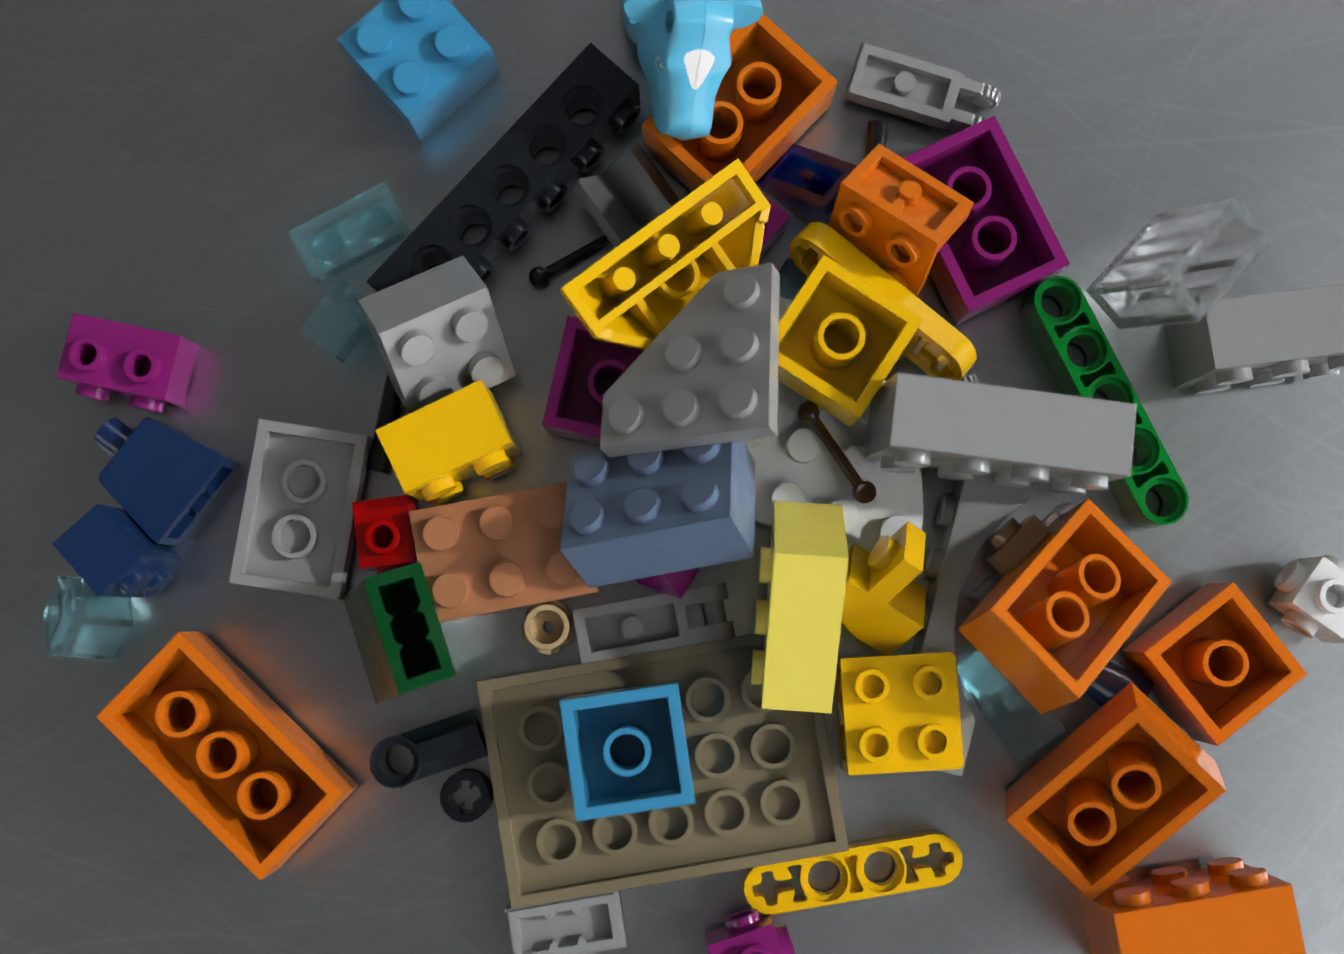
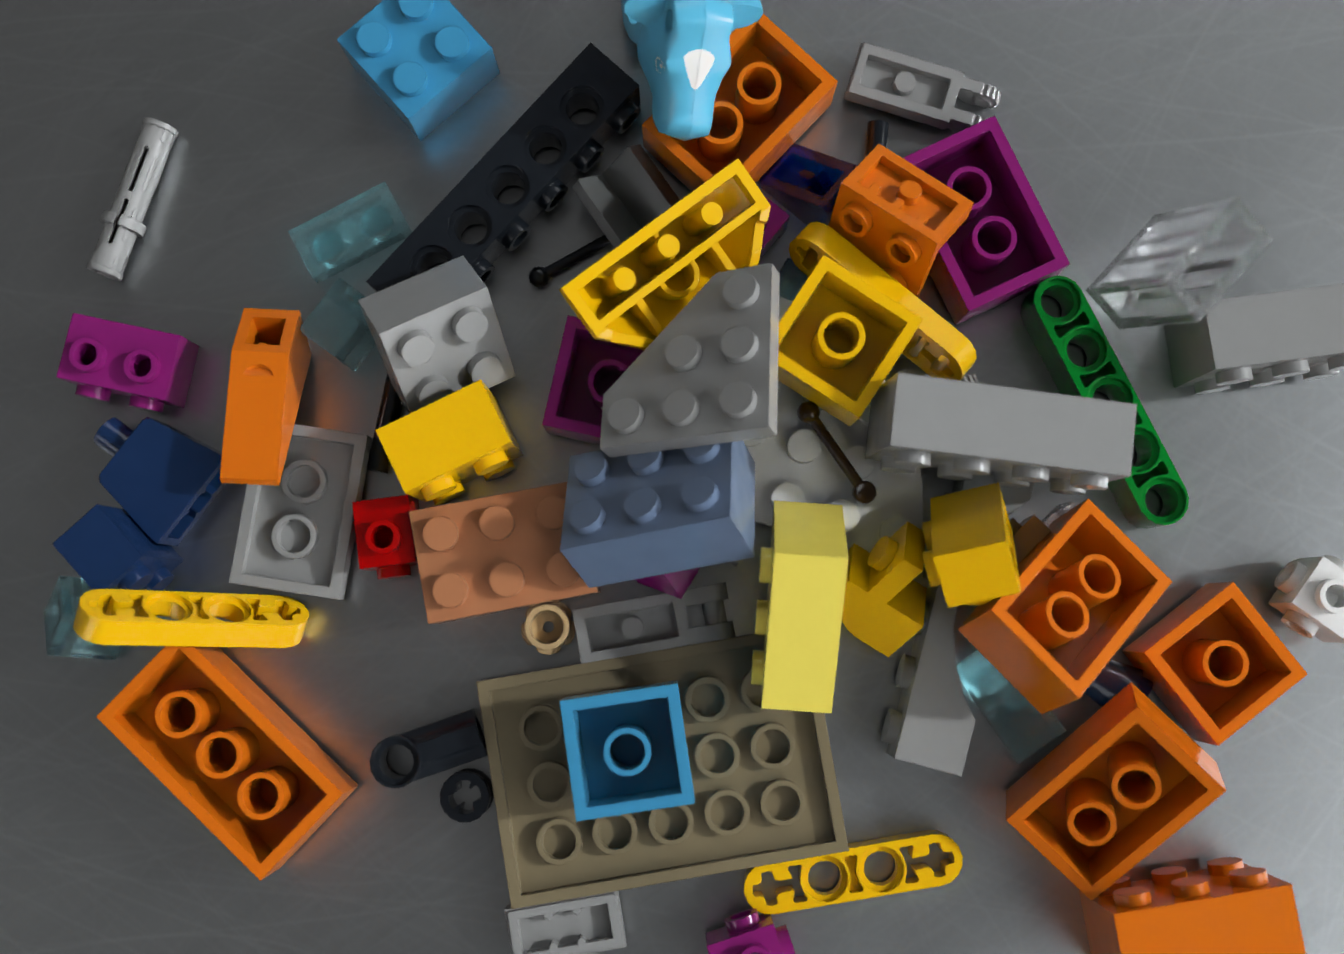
dark green brick [343,562,456,704] -> none
yellow bracket [835,652,964,775] -> none
none -> yellow beam [73,588,309,648]
none -> light grey pin [86,117,179,281]
none -> orange slope [220,308,312,486]
none -> yellow brick [922,482,1021,608]

